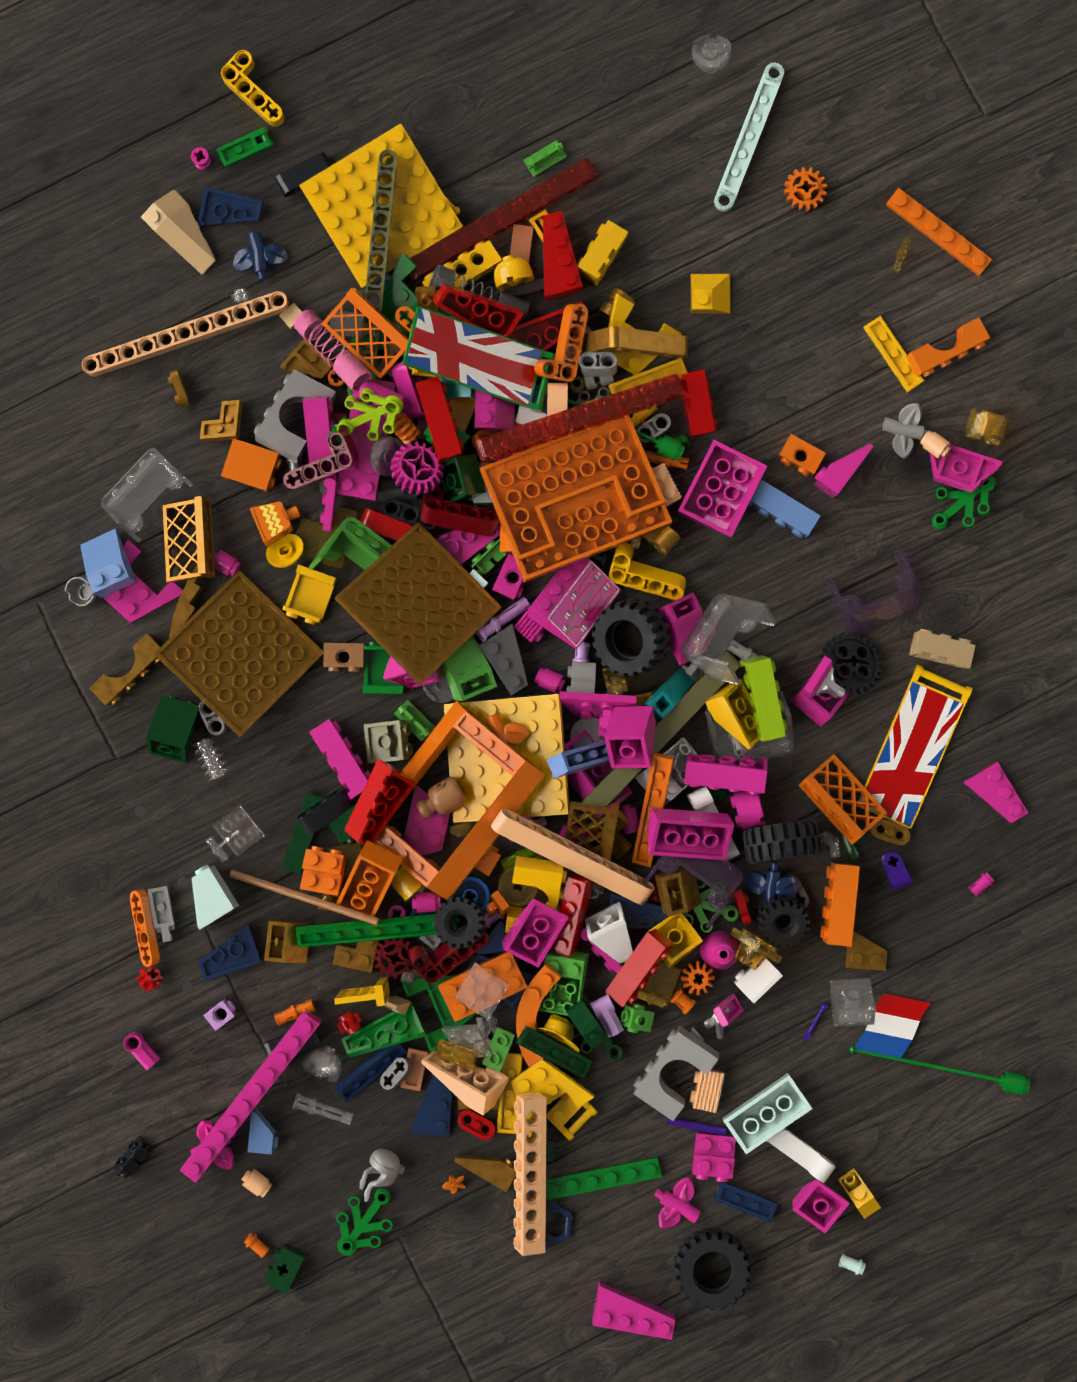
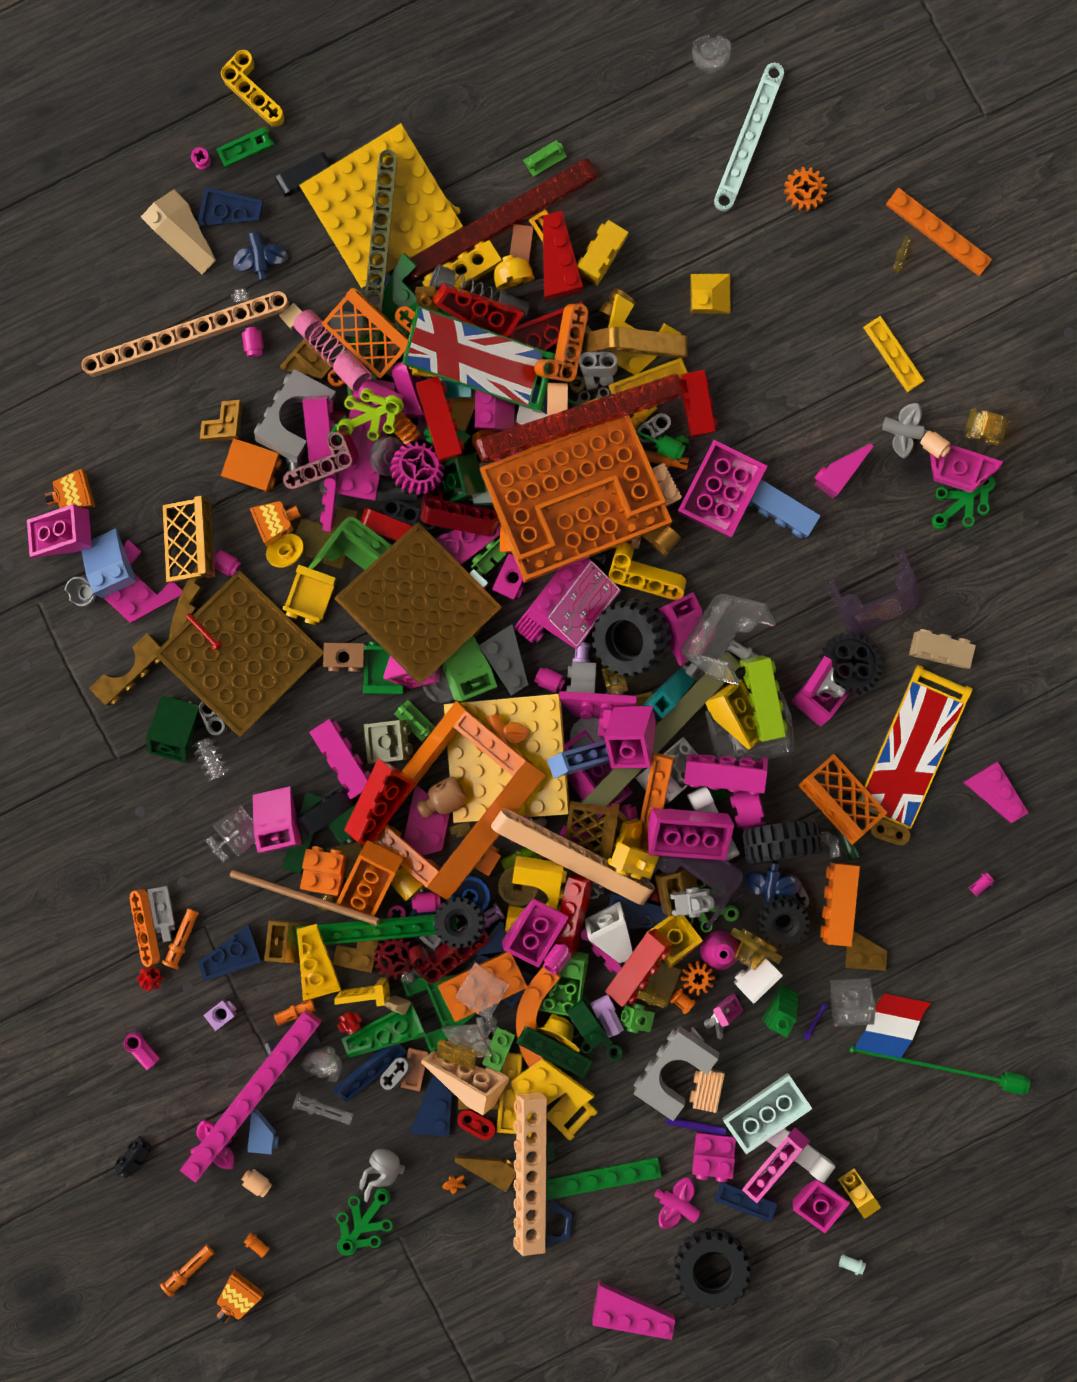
clear windscreen [101,448,193,543] -> none
pearl gold plate [167,369,191,409] -> none
light aqua slope [192,865,239,930] -> none
dark green brick [265,1243,306,1294] -> none
lavender pin [476,597,530,642] -> none
orange tile [485,890,509,917] -> none
red plate [733,889,751,924] -> none
orange brick [778,434,826,477] -> none
dark purple piece [881,851,912,891] -> none
orange arch [906,317,990,377] -> none
none -> dark pink slope [27,504,92,558]
none -> orange torso [45,469,95,508]
none -> orange pin [160,1245,215,1298]
none -> orange pin [161,908,199,969]
none -> red piece [186,613,223,650]
none -> orange torso [217,1270,264,1323]
none -> dark pink brick [242,327,264,357]
none -> dark pink slope [253,786,302,853]
none -> yellow wing [297,924,341,1001]
none -> dark pink brick [543,944,571,975]
none -> yellow wing [608,819,642,865]
none -> yellow brick [609,842,659,880]
none -> light grey hinge [670,887,714,917]
none -> dark pink brick [742,1128,810,1203]
none -> green slope [762,984,798,1037]

